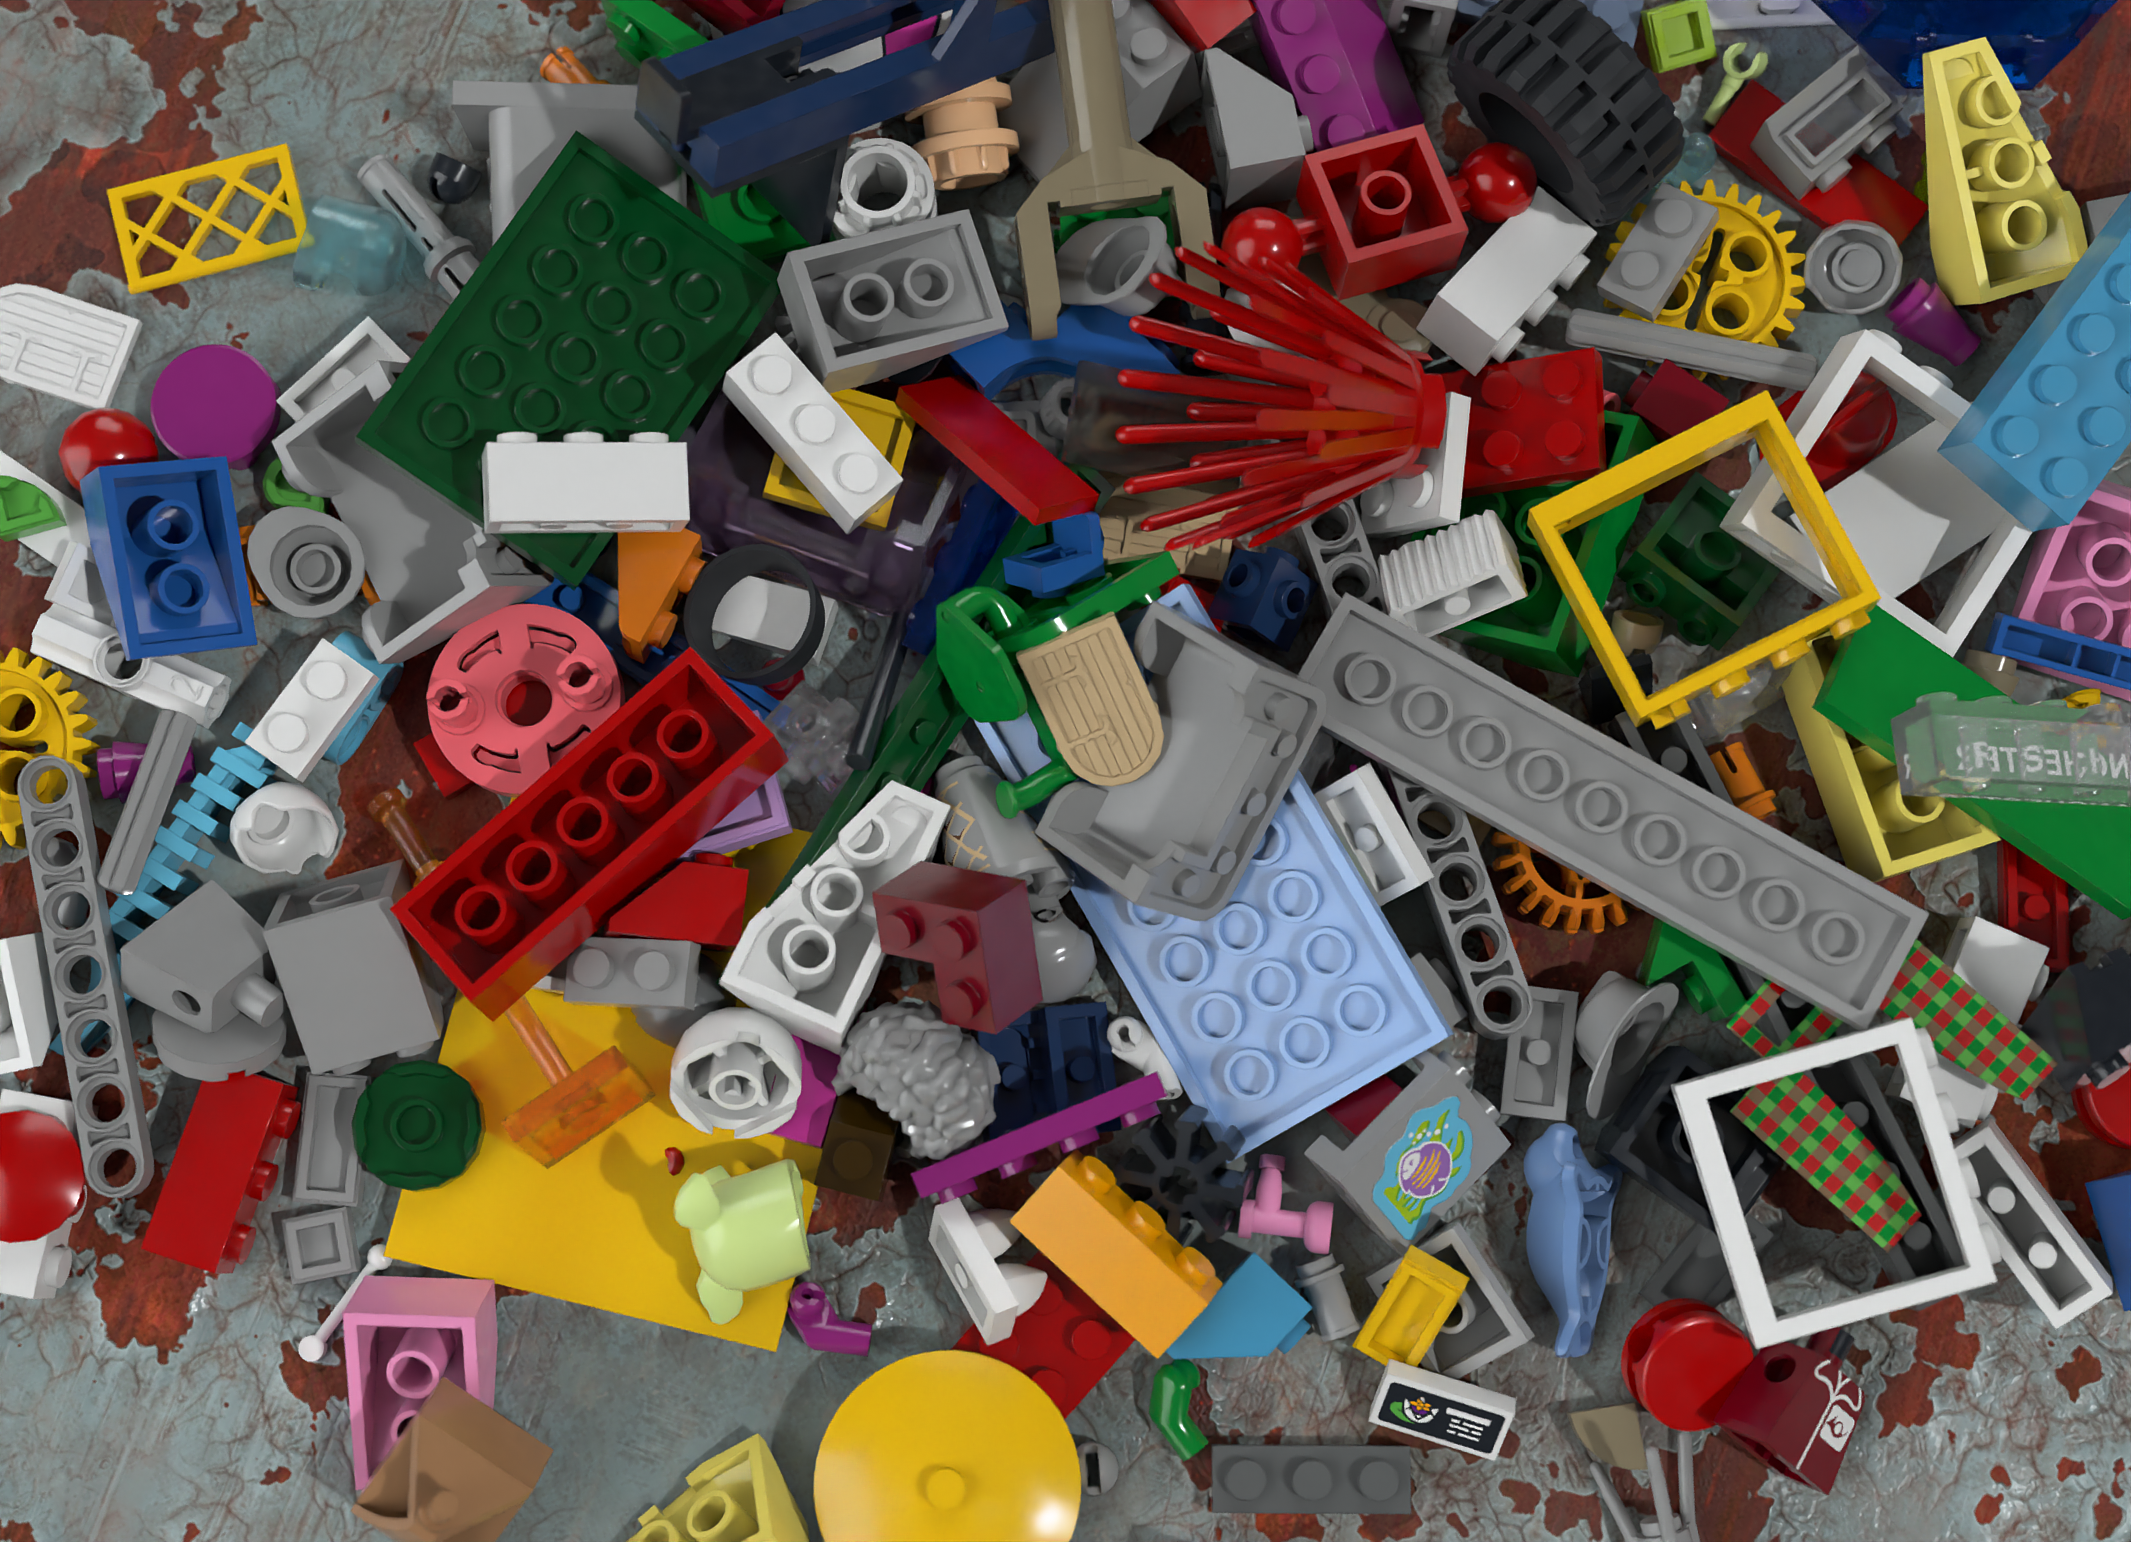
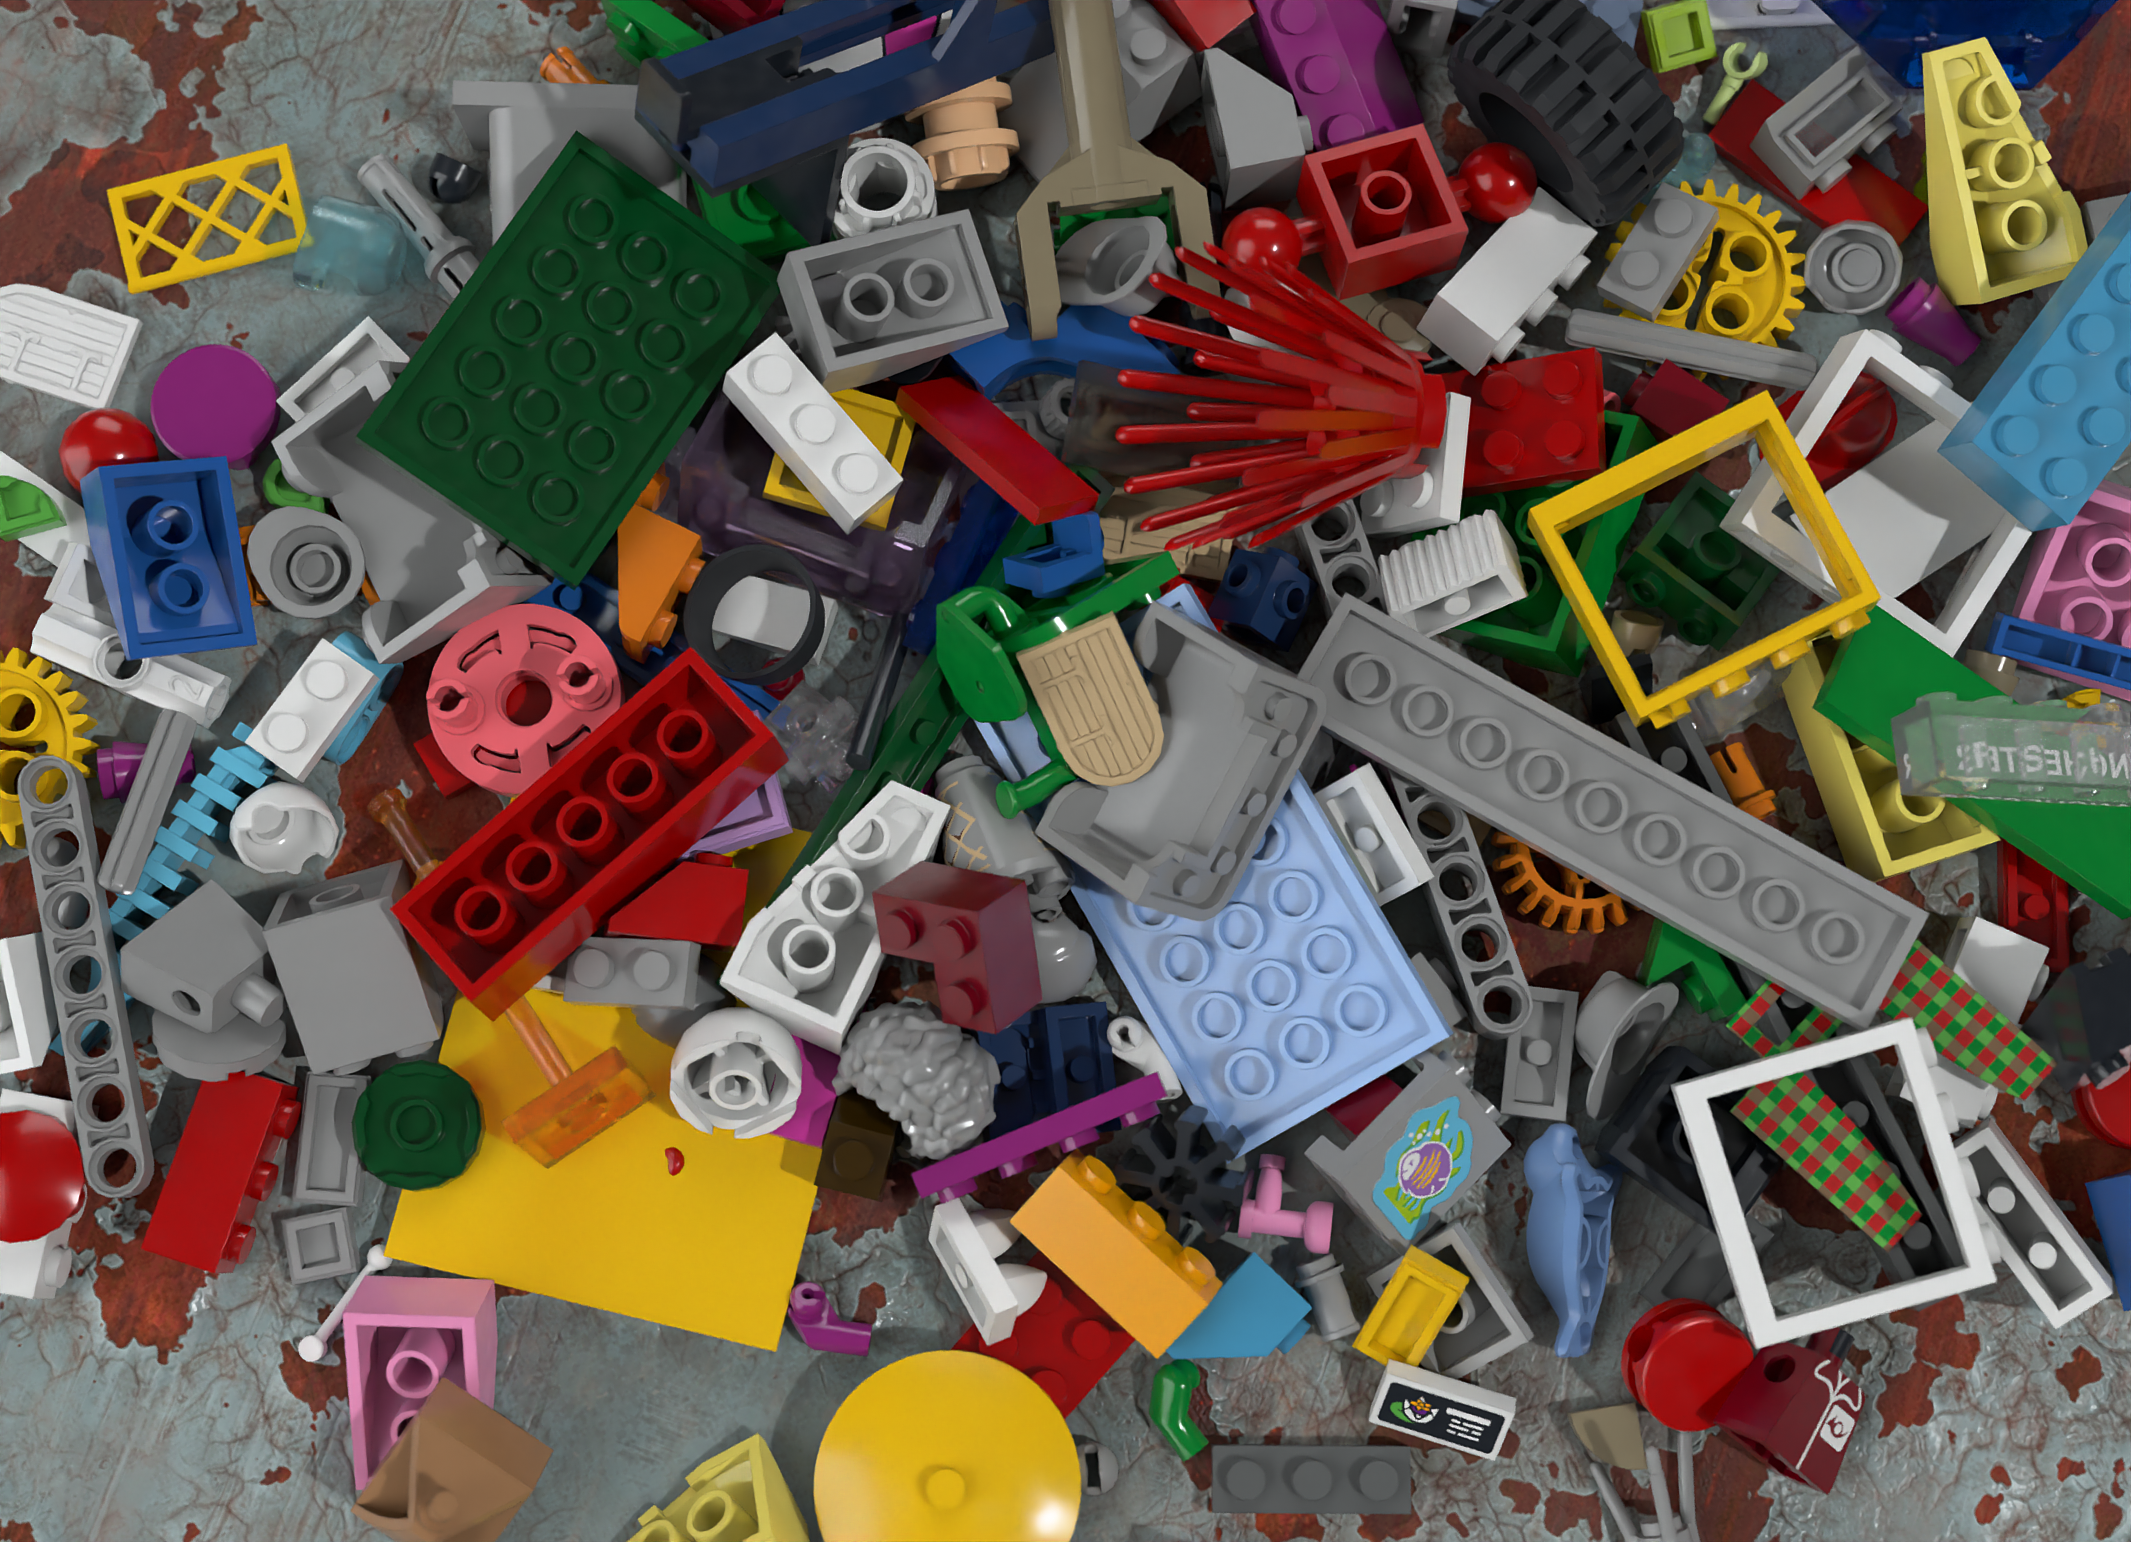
white brick [482,432,690,533] -> none
yellowish green piece [674,1159,811,1325] -> none

